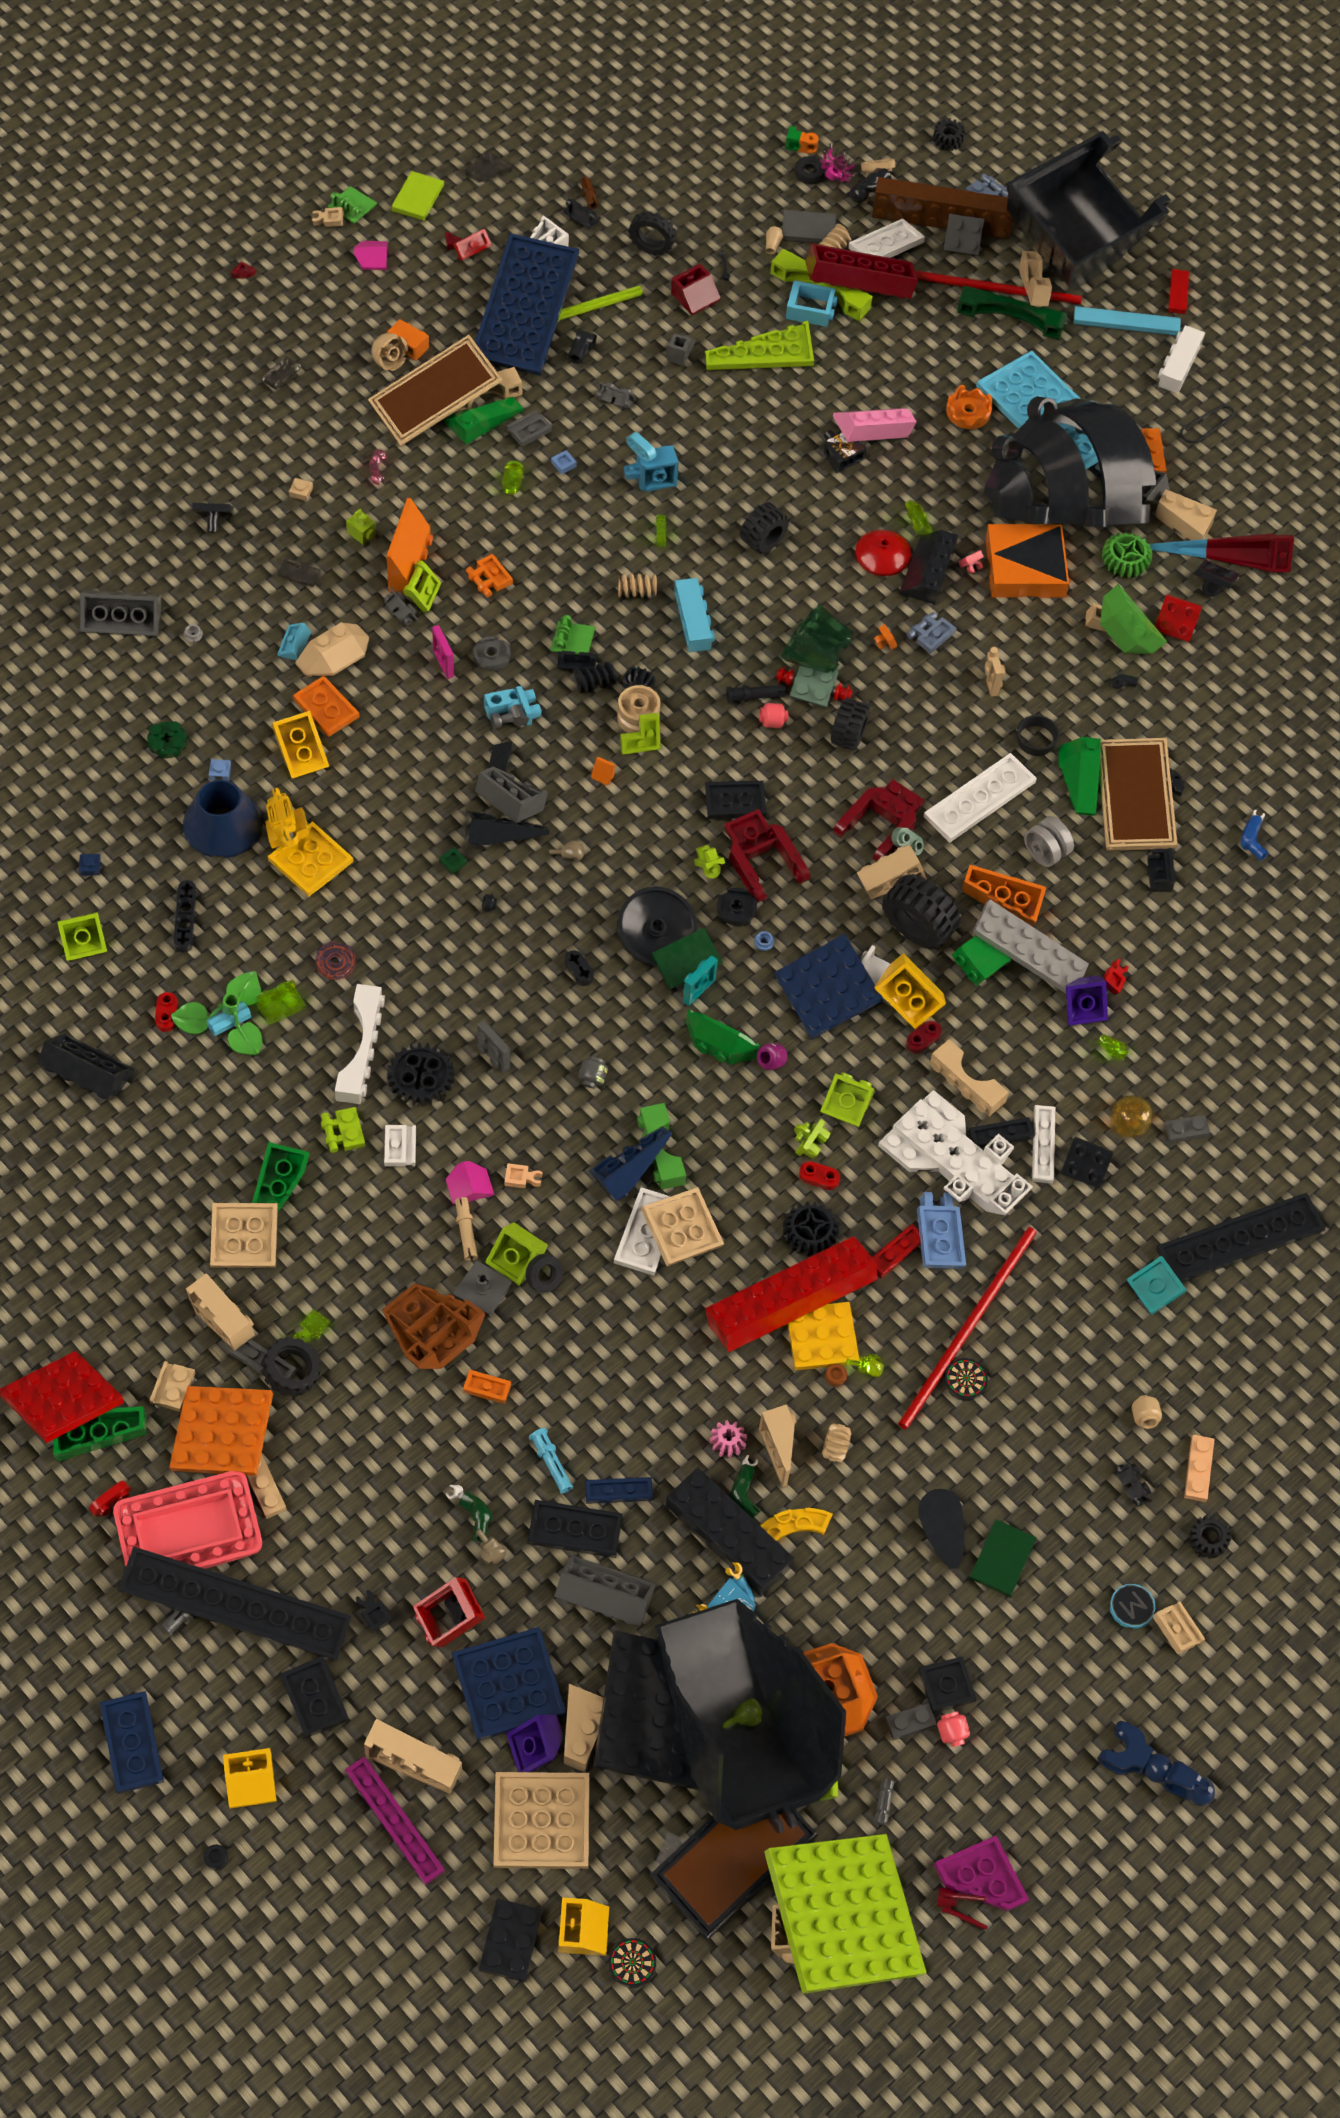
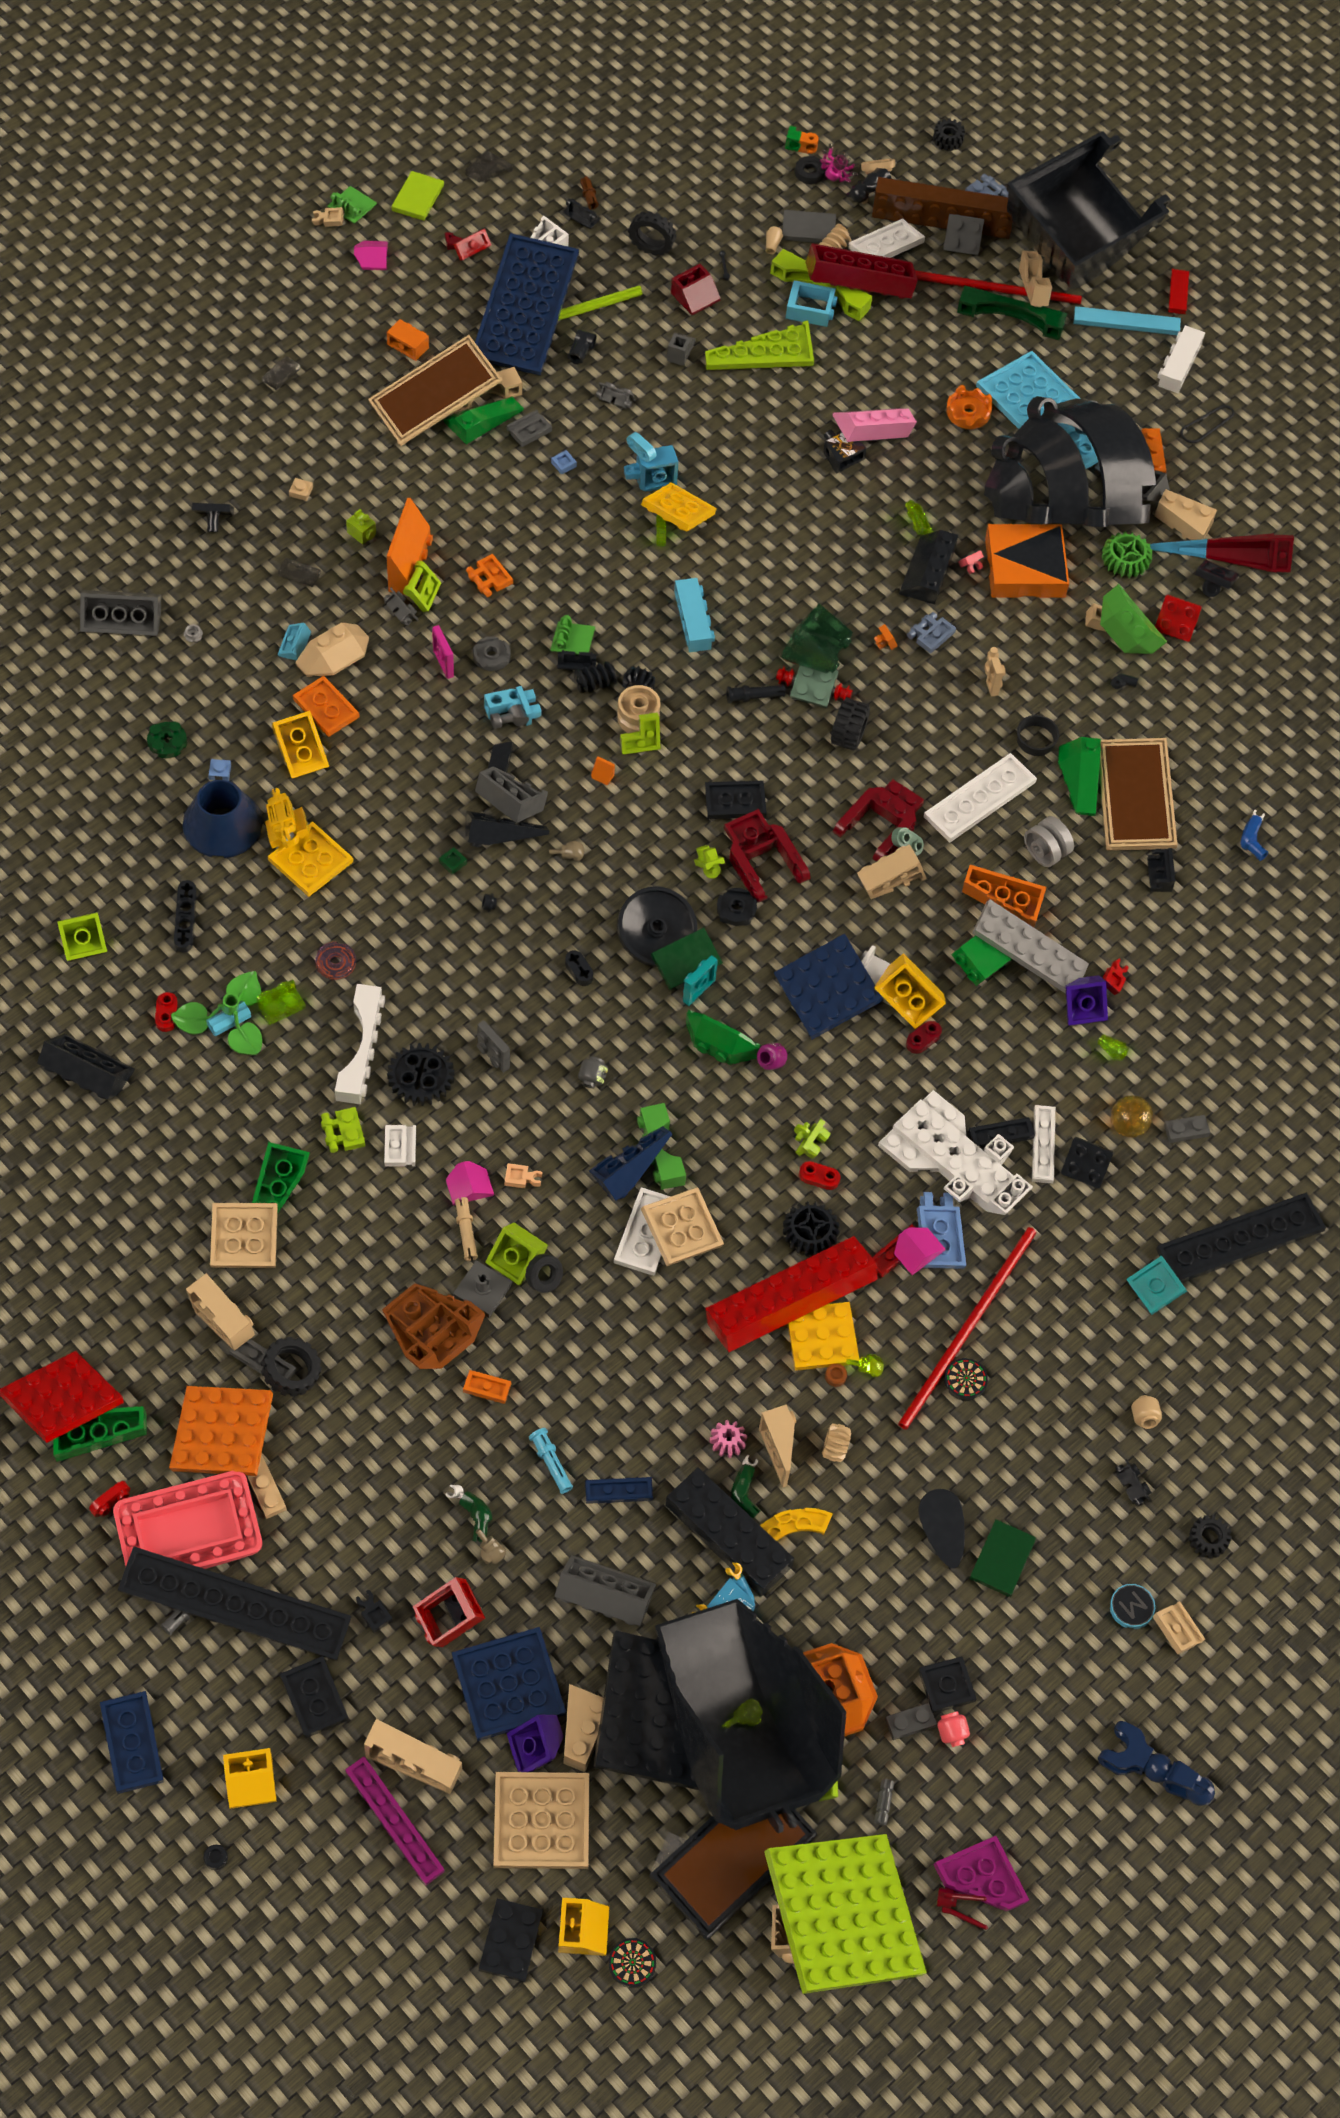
dark blue plate [79,854,101,876] -> none
tan plate [149,1361,195,1412] -> none
dark red tile [231,261,256,279] -> none
clear neon green plate [293,1309,331,1343] -> none
clear pink arm [369,449,387,485] -> none
tan cylinder [371,333,408,371] -> none
clear neon green plate [502,461,524,494] -> none
black tile [527,1500,623,1558] -> none
tan piece [618,573,657,598] -> none
black tyre [740,502,789,554] -> none
medium blue plate [754,931,774,951] -> none
coral head [759,703,788,728] -> none
lime plate [820,1072,875,1128] -> none
red dish [855,530,911,576] -> none
black tyre [882,874,960,949] -> none
tan arch [930,1039,1009,1117] -> none
black tile [1171,771,1184,796] -> none
light nougat plate [1184,1435,1214,1502] -> none
none -> yellow plate [641,482,717,532]
none -> dark pink slope [894,1227,946,1275]

